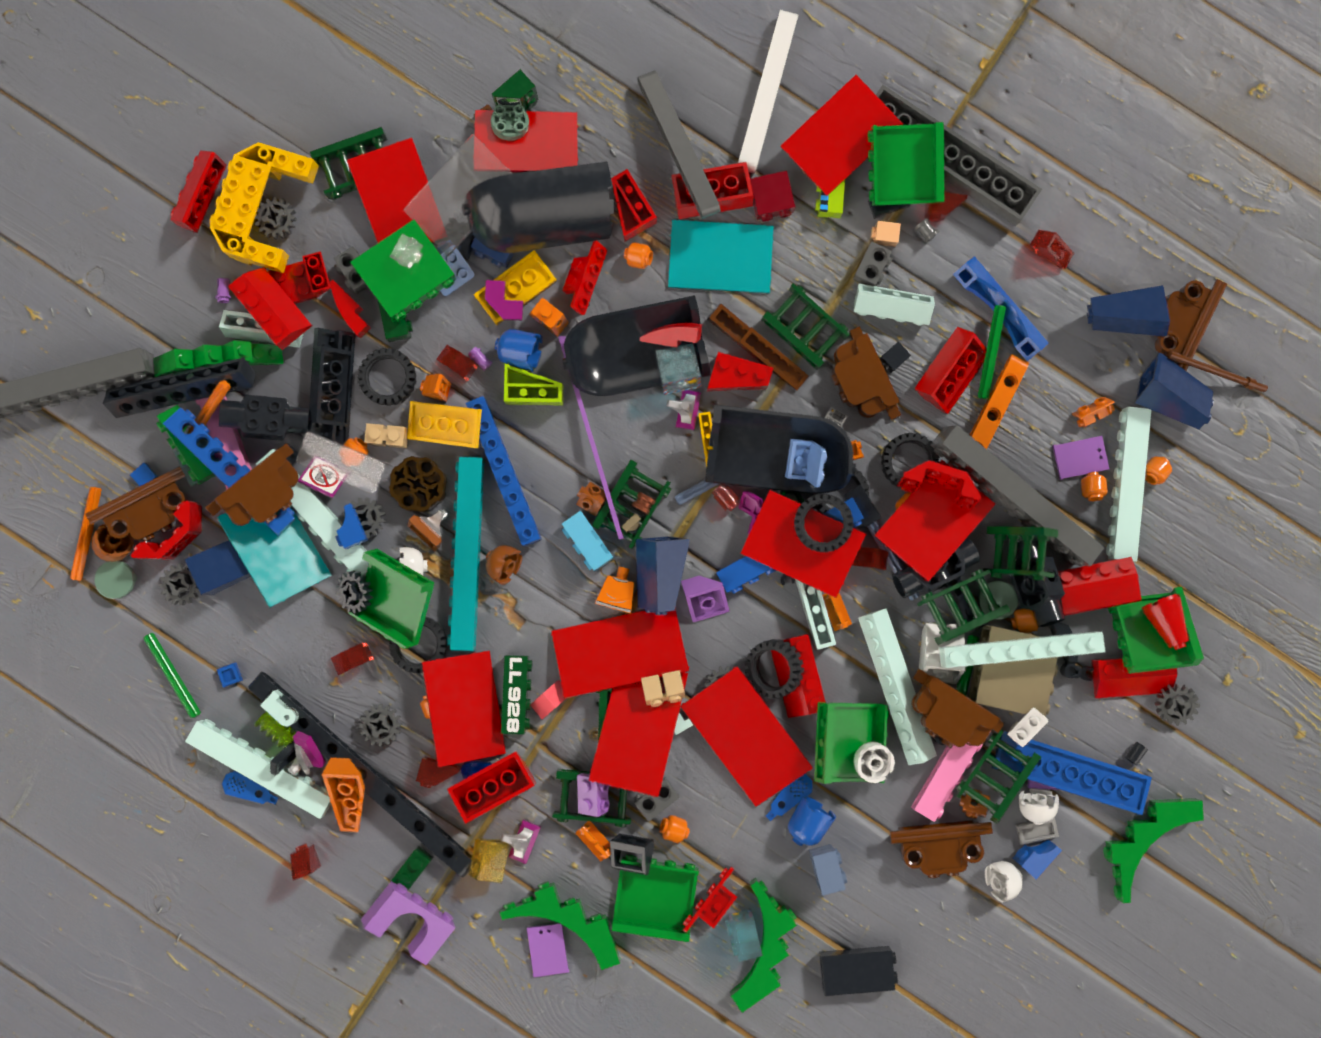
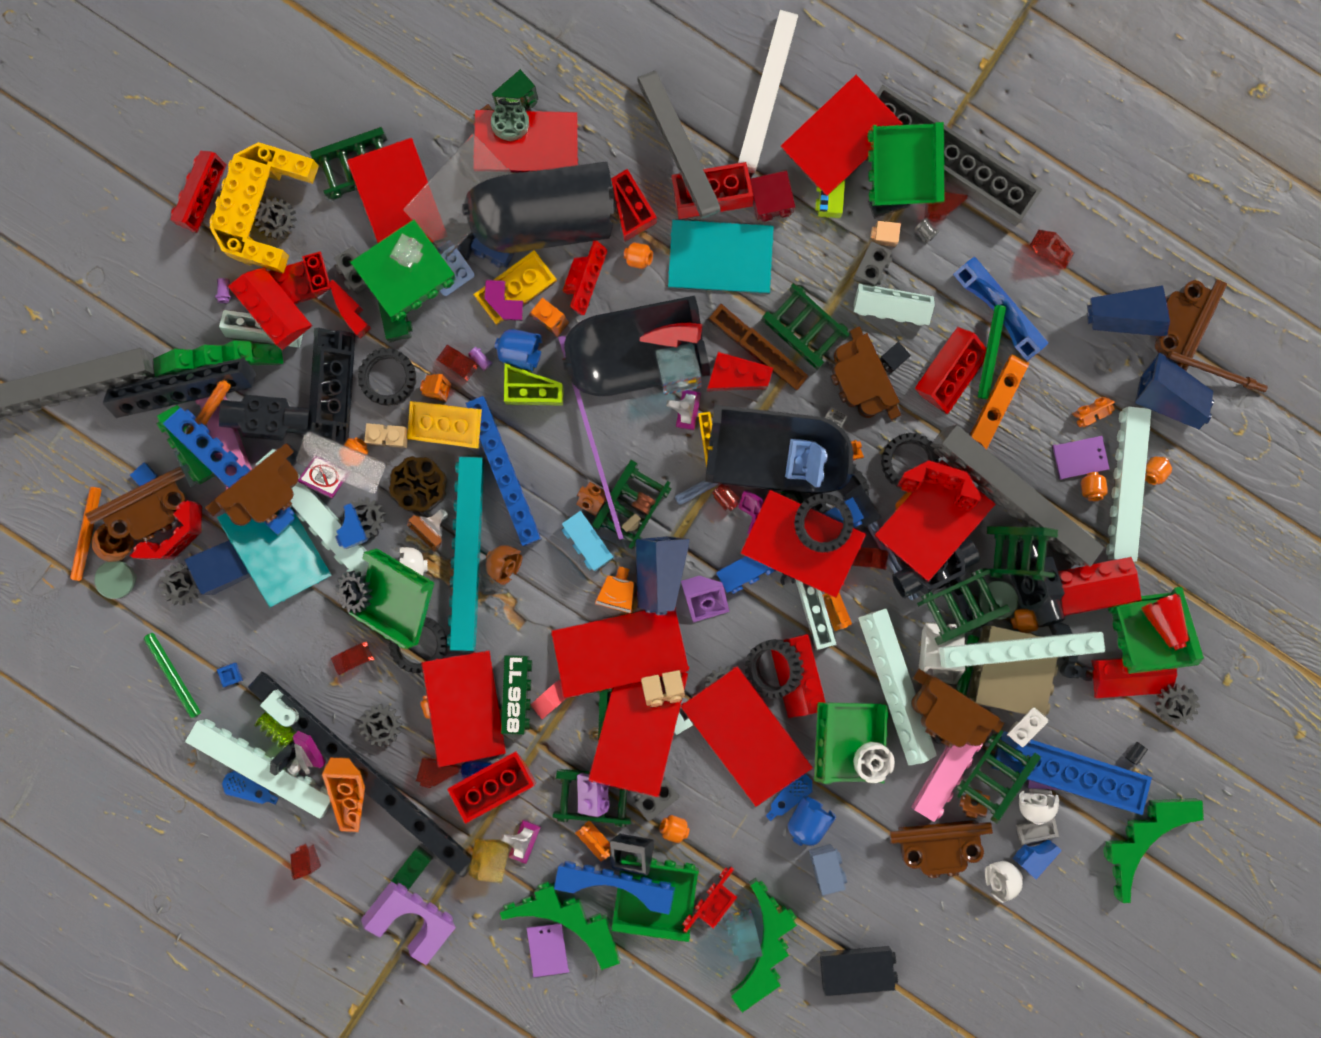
none -> blue arch [554,861,675,914]

